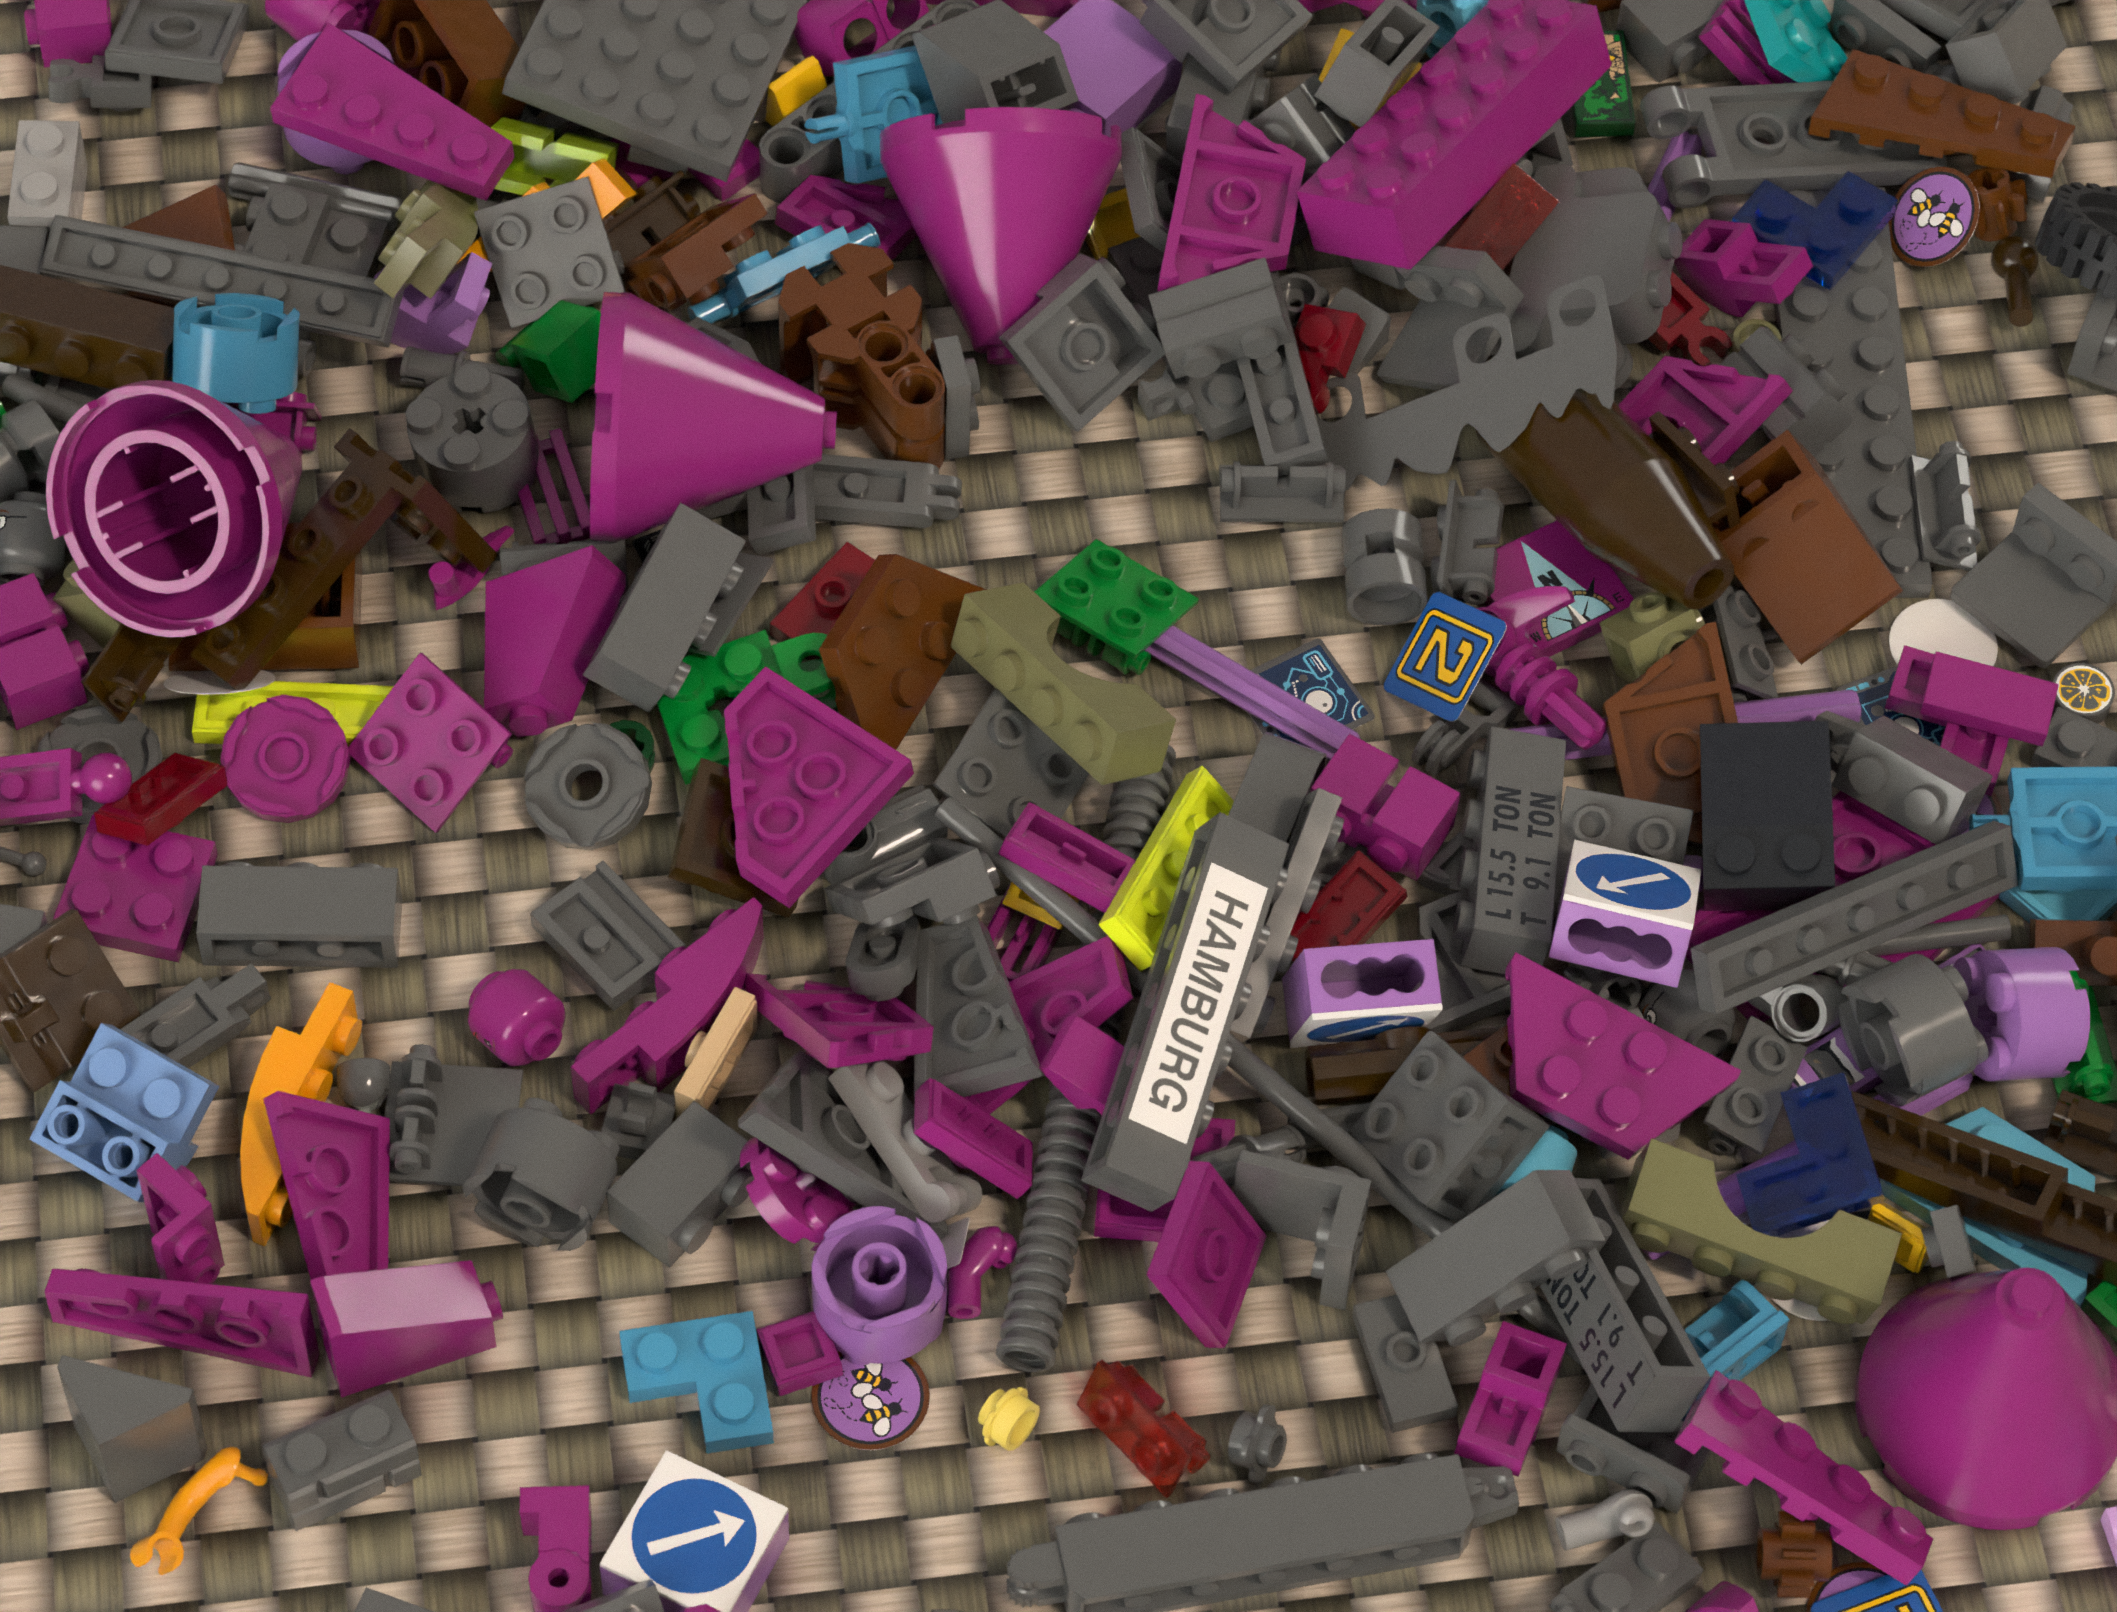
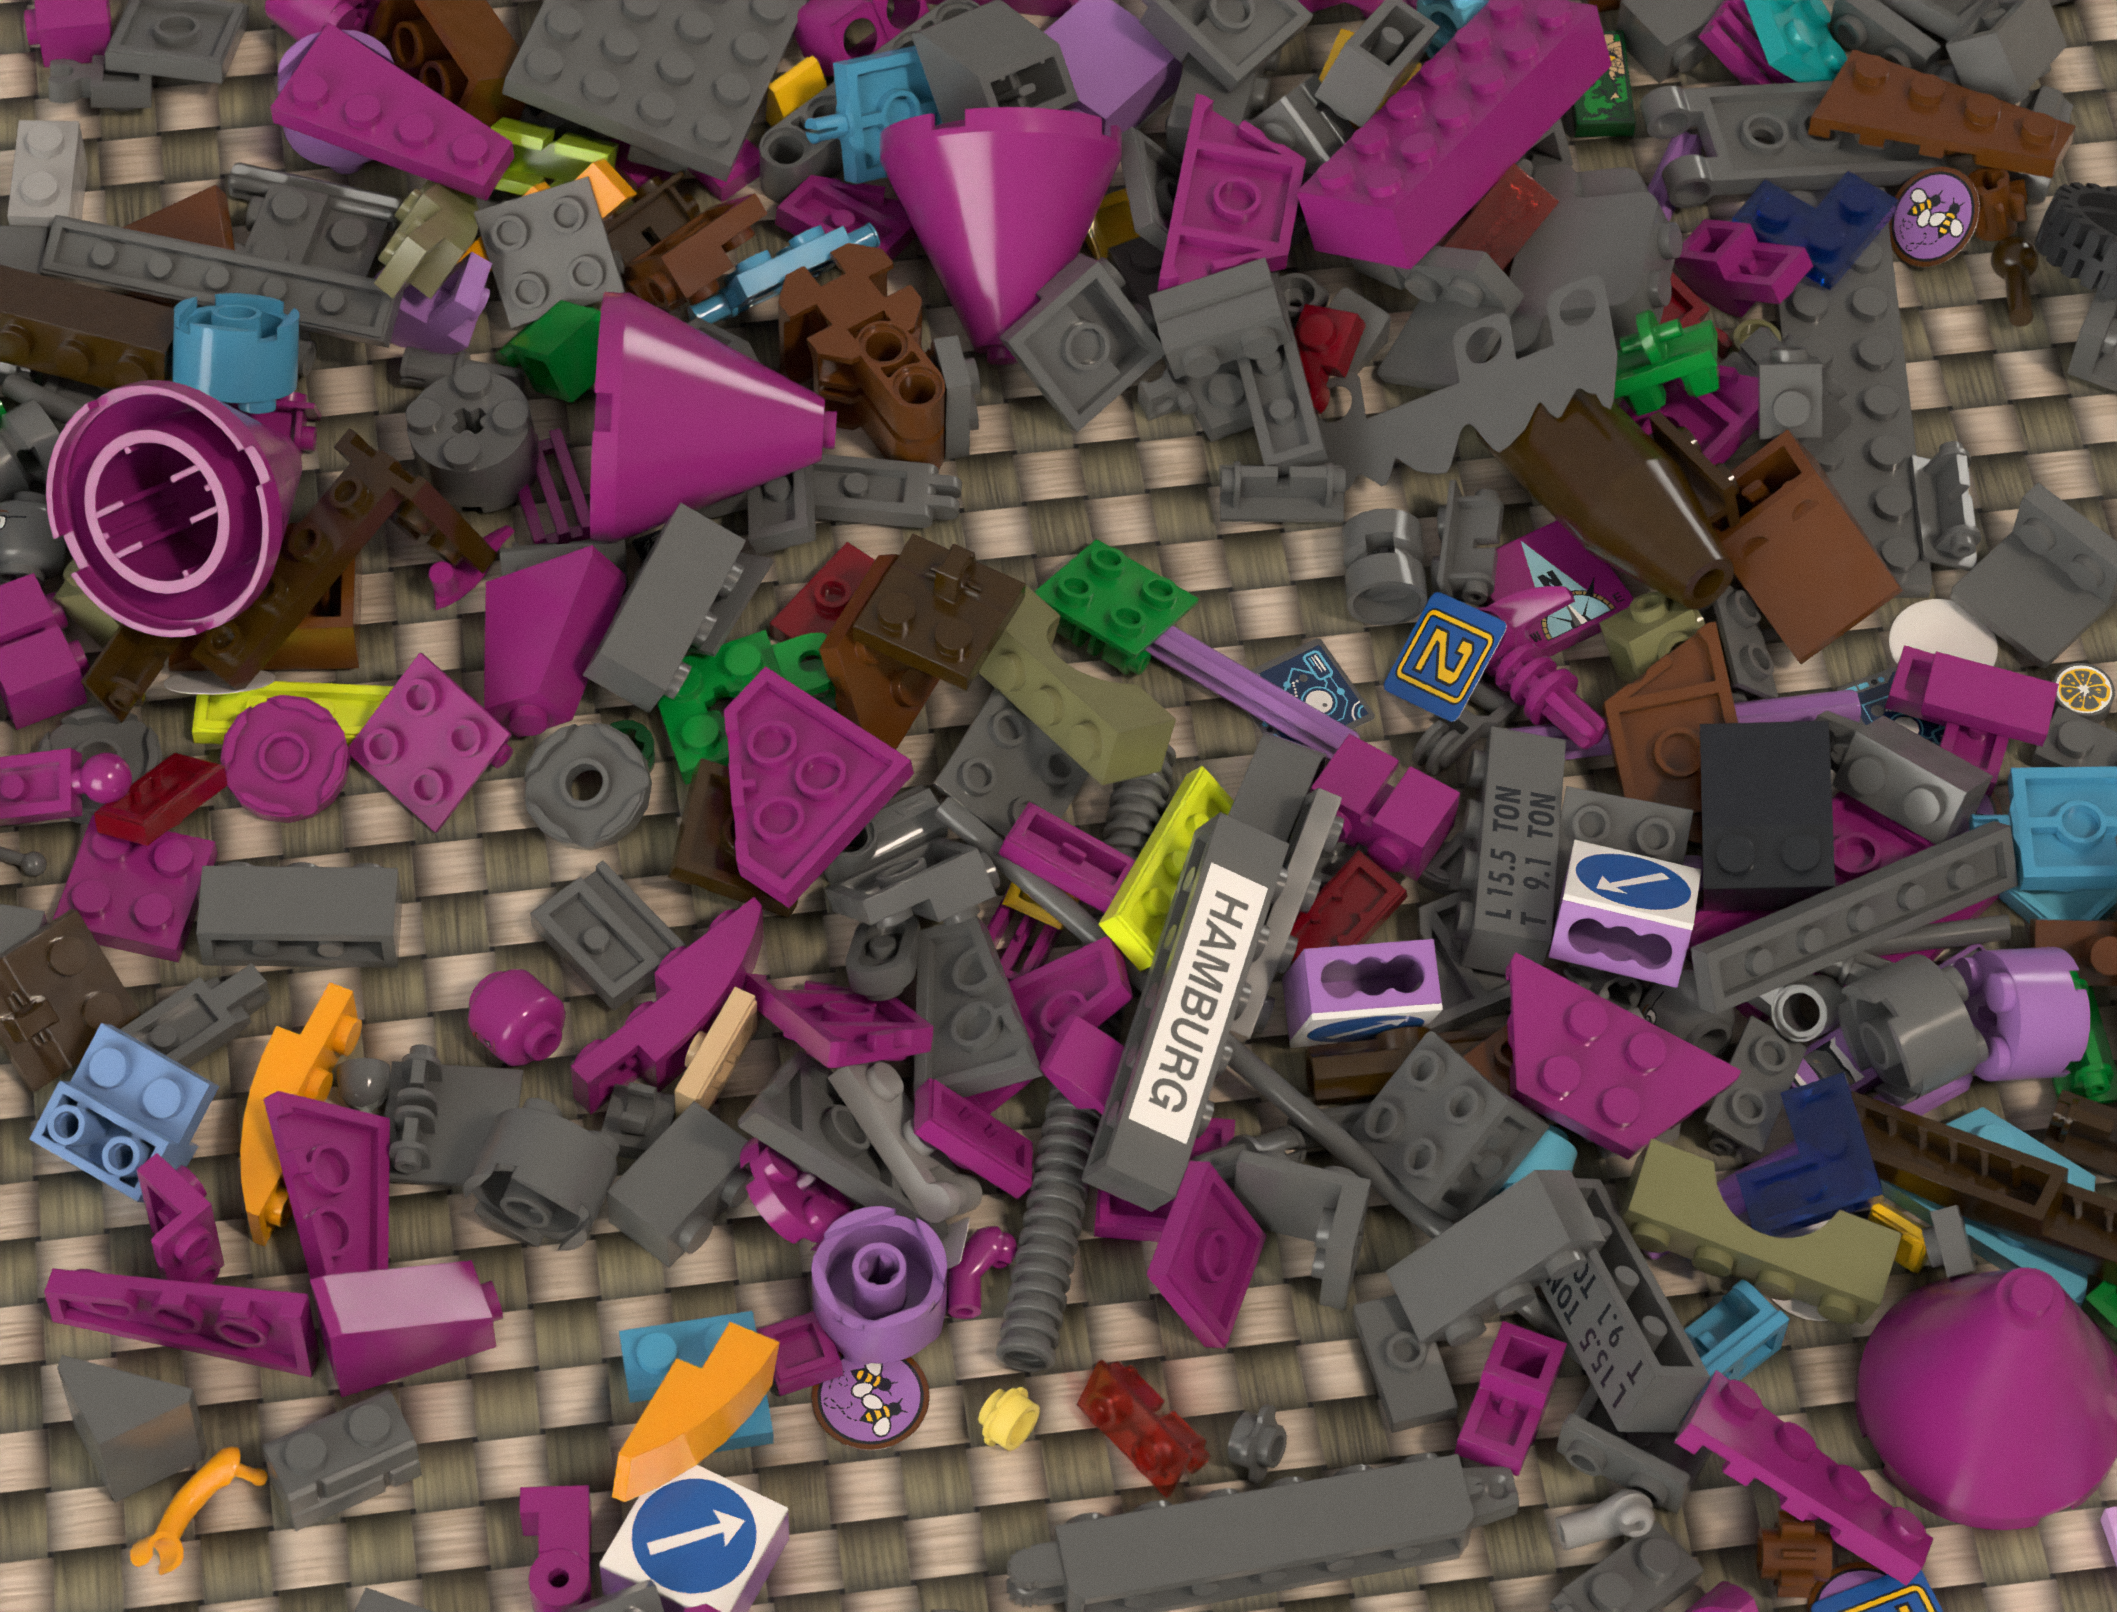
none -> light orange slope [612,1322,779,1502]
none -> dark brown hinge [853,534,1026,691]
none -> green hips [1614,309,1720,416]
none -> dark grey bracket [1756,346,1822,439]

